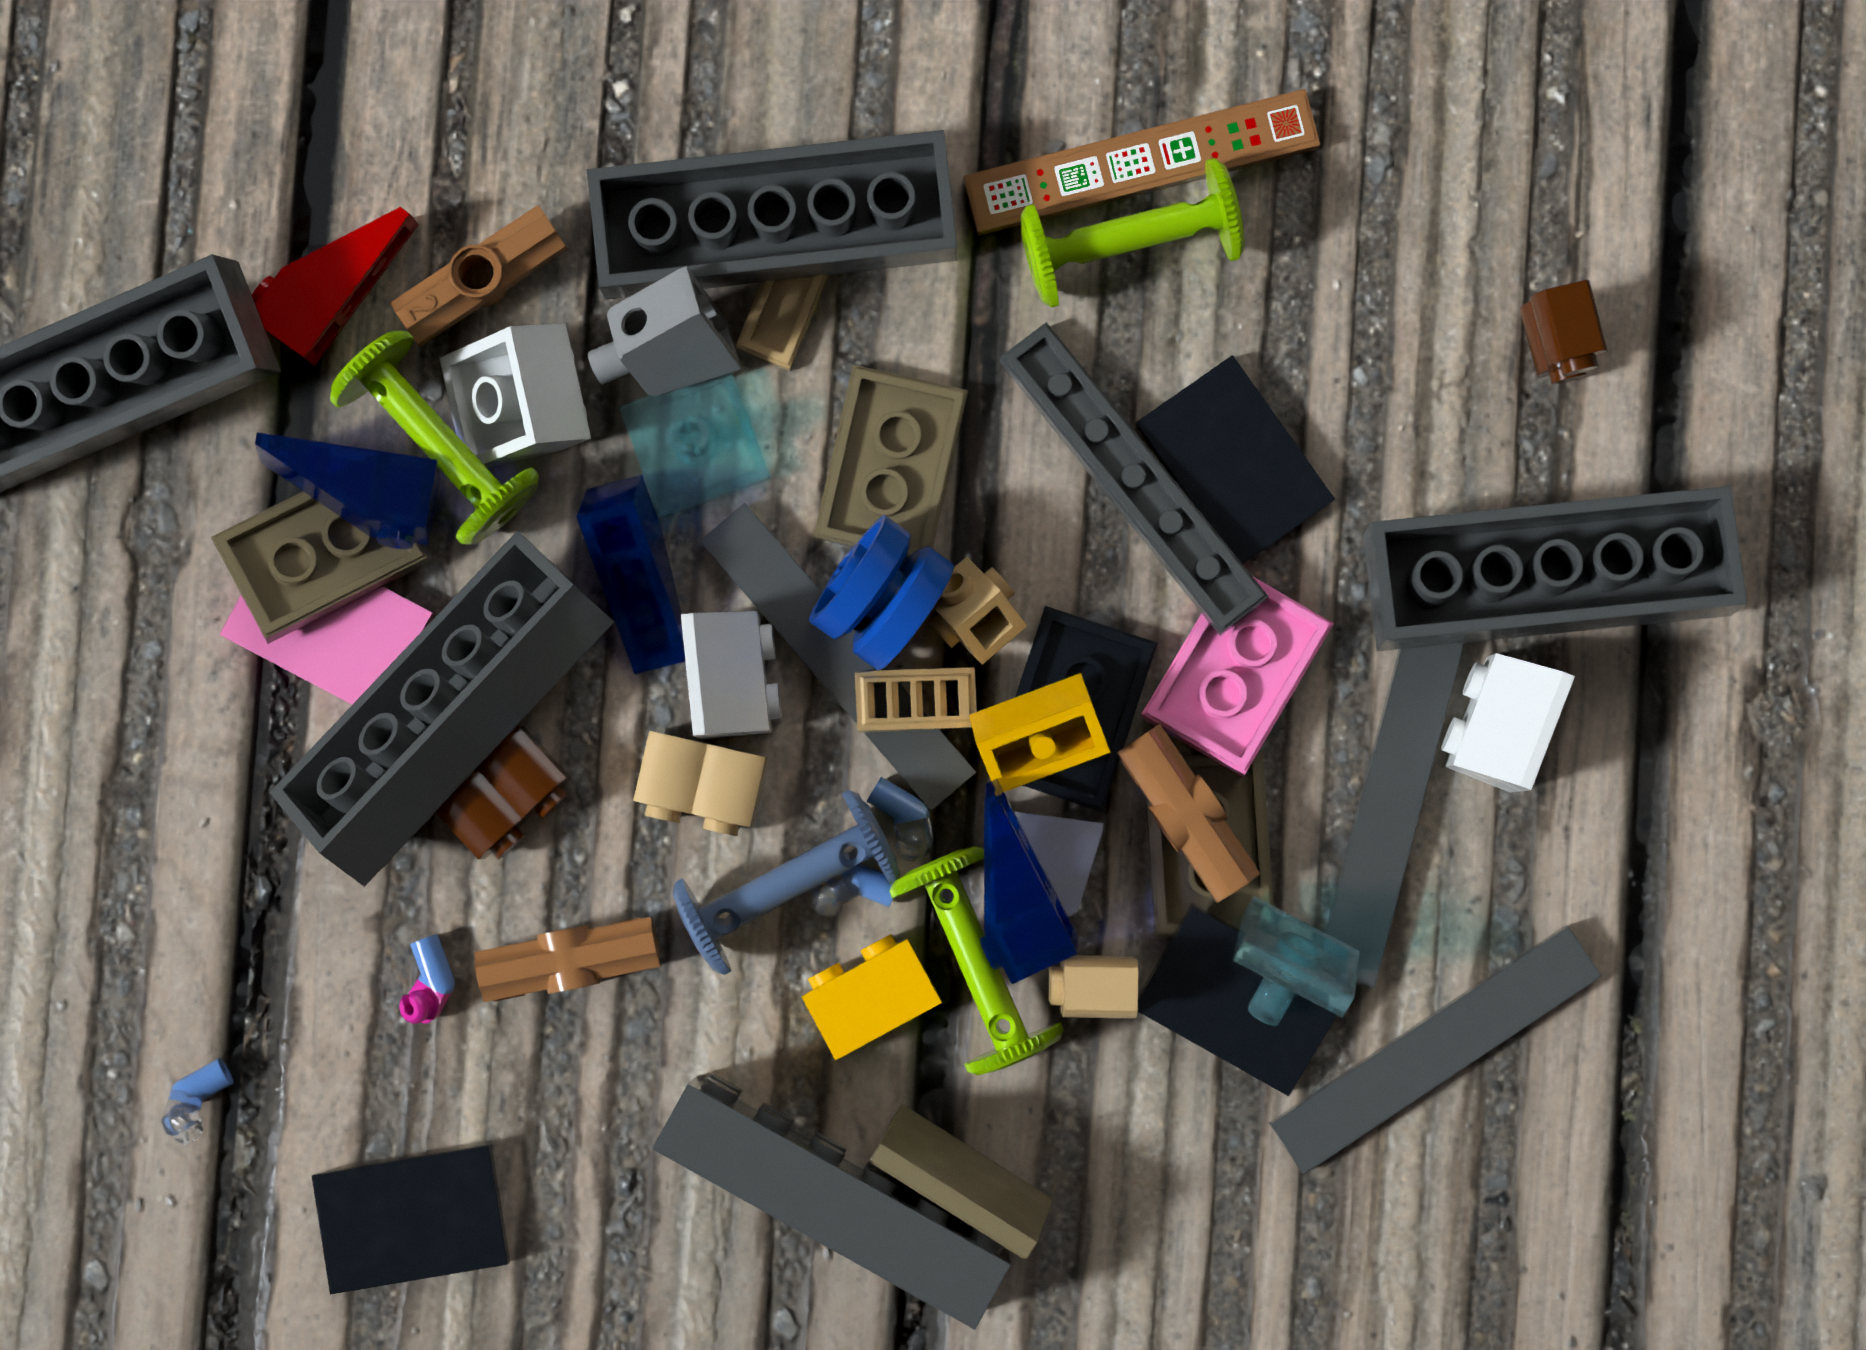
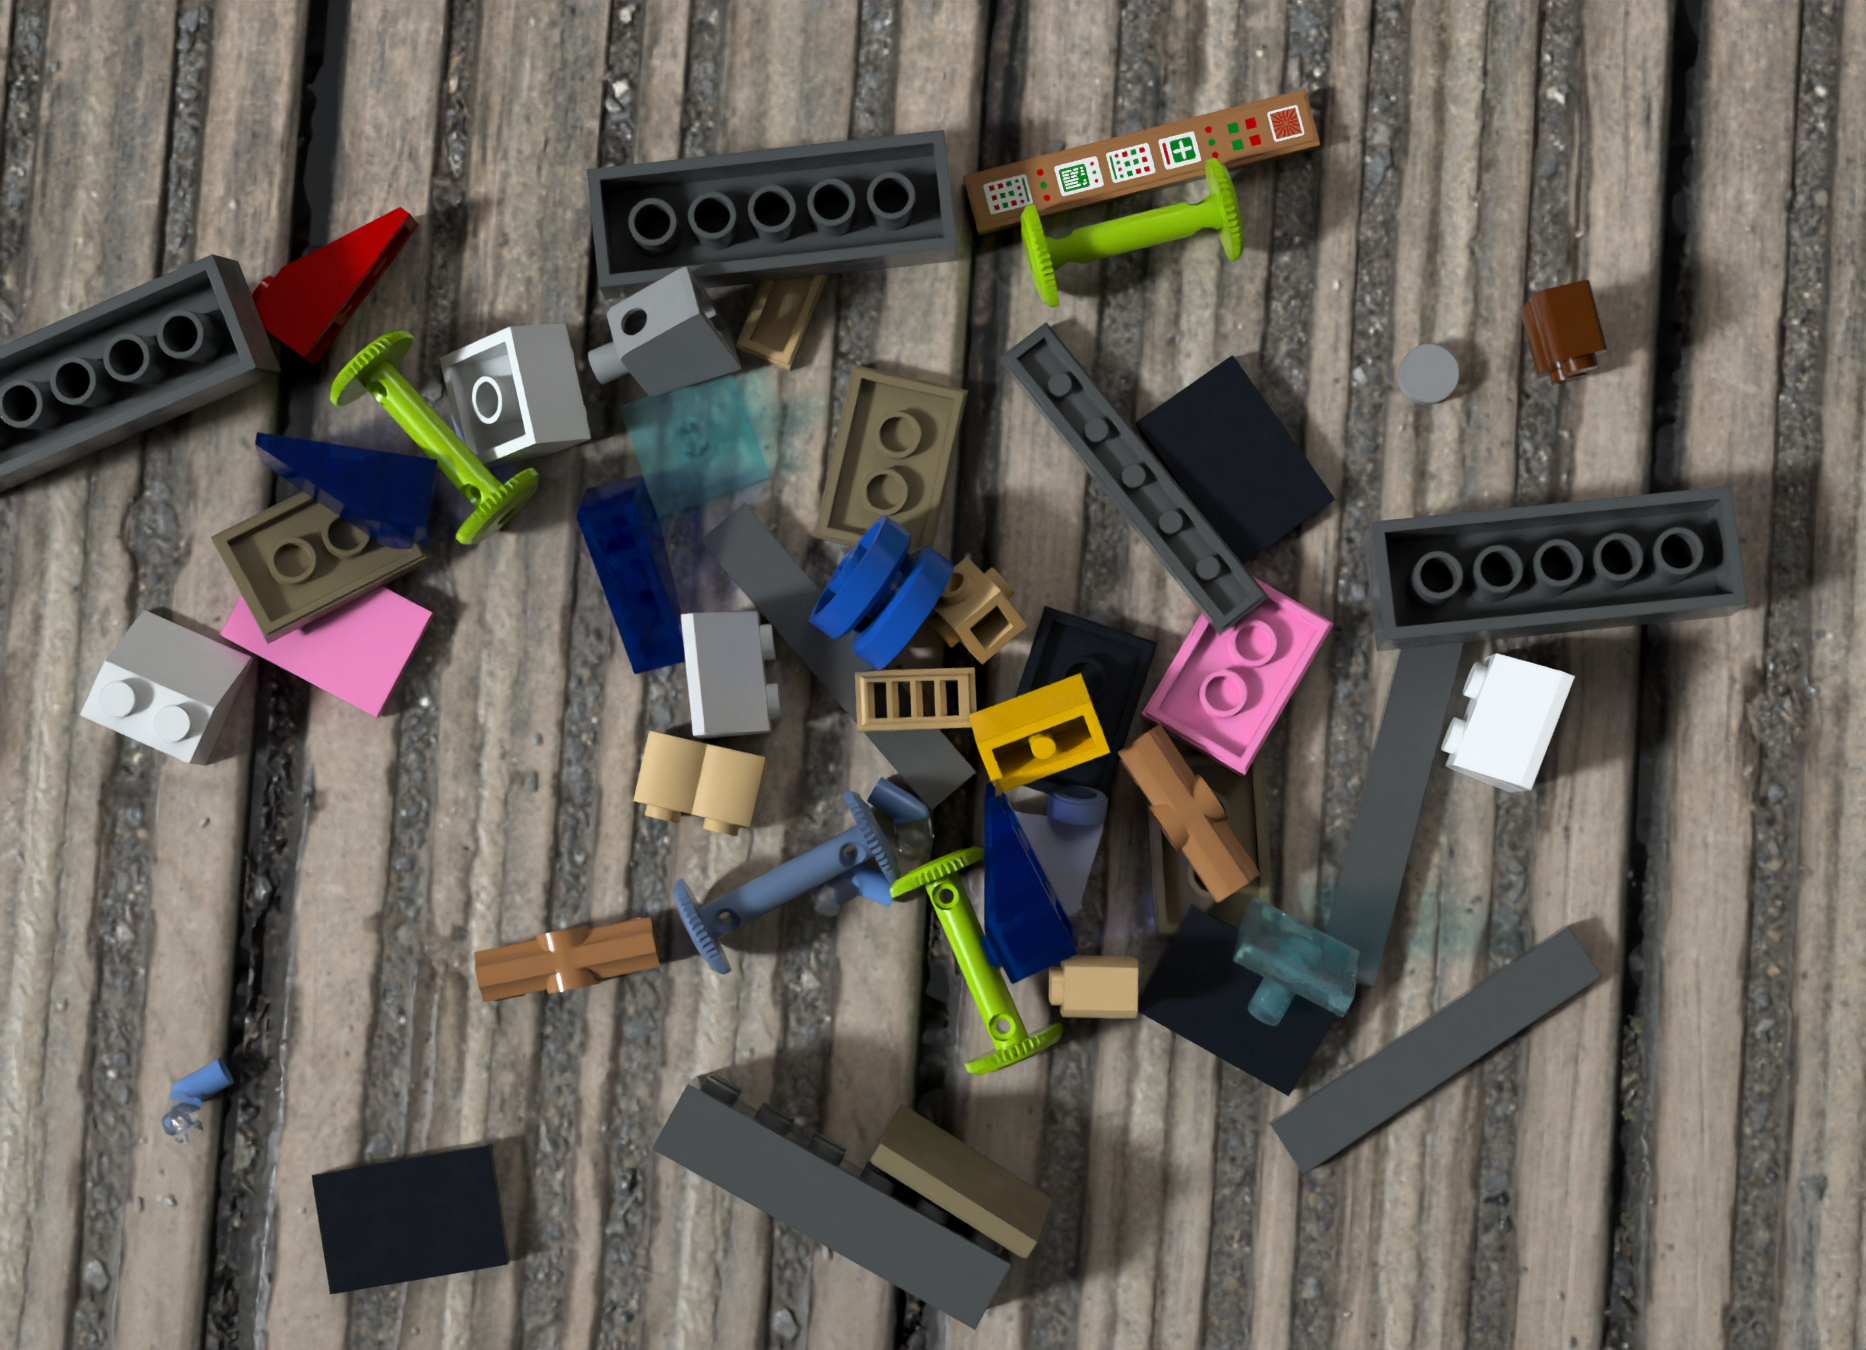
dark grey brick [269,530,614,887] -> none
medium nougat piece [390,205,568,347] -> none
arm [399,934,455,1024] -> none
reddish brown brick [435,725,571,860] -> none
yellow brick [801,933,942,1061] -> none
none -> white slope [80,610,254,766]
none -> sand blue tile [1046,785,1108,826]
none -> light grey tile [1397,344,1459,405]

